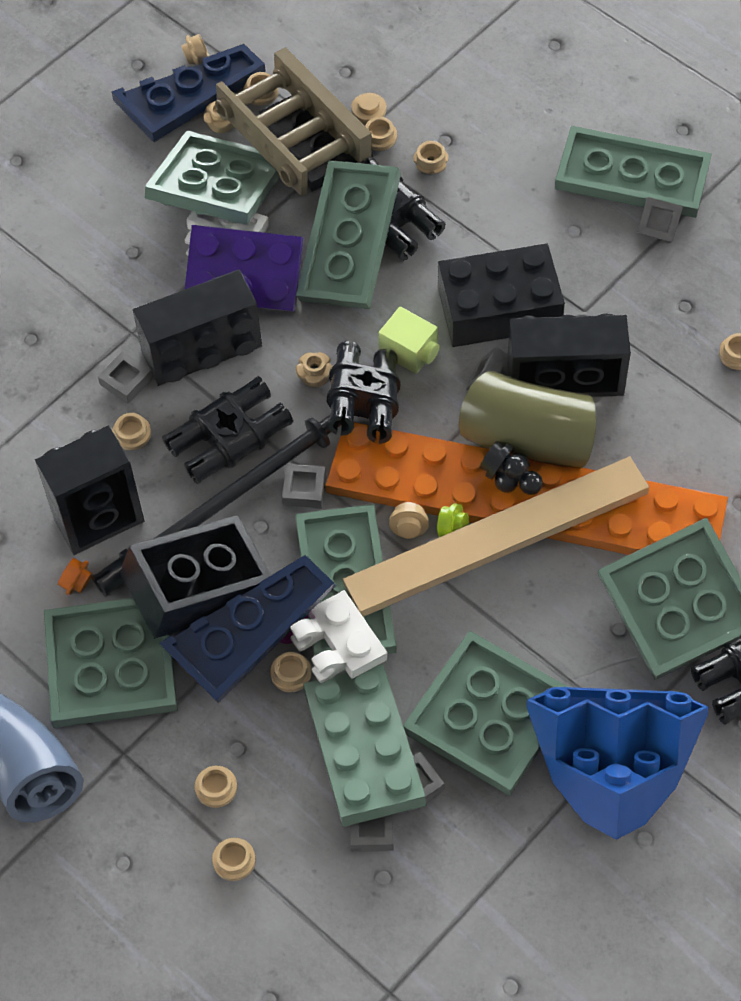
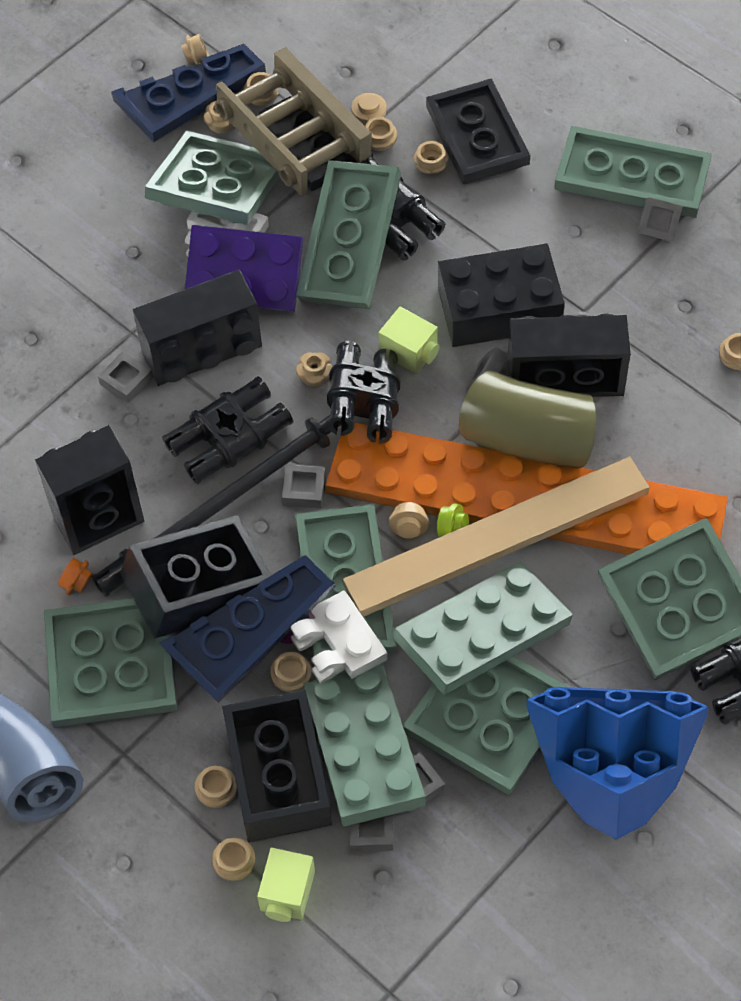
tan plate [112,413,151,450] -> none
black piece [479,441,543,495] -> none
none -> black brick [222,690,332,843]
none -> yellowish green brick [257,847,315,922]
none -> plate [393,561,573,695]
none -> black plate [426,78,531,184]

